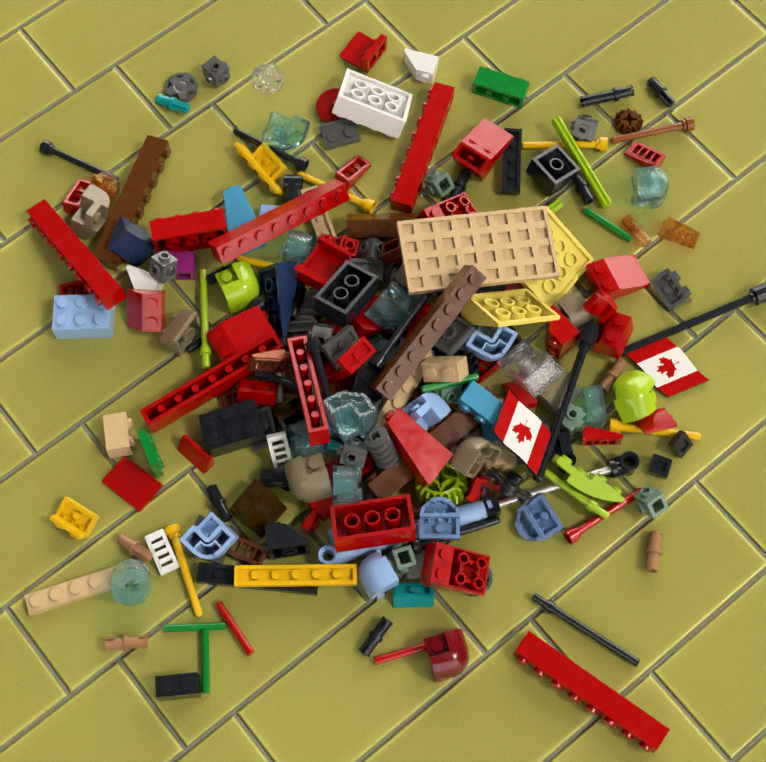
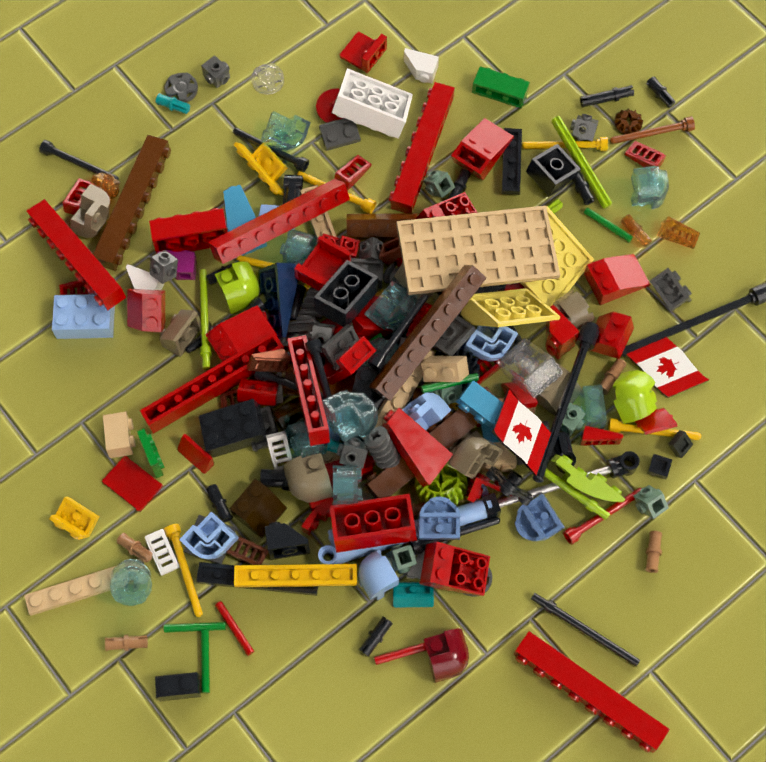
dark blue slope [107,216,154,266] -> none
red brick [582,289,618,323] -> none

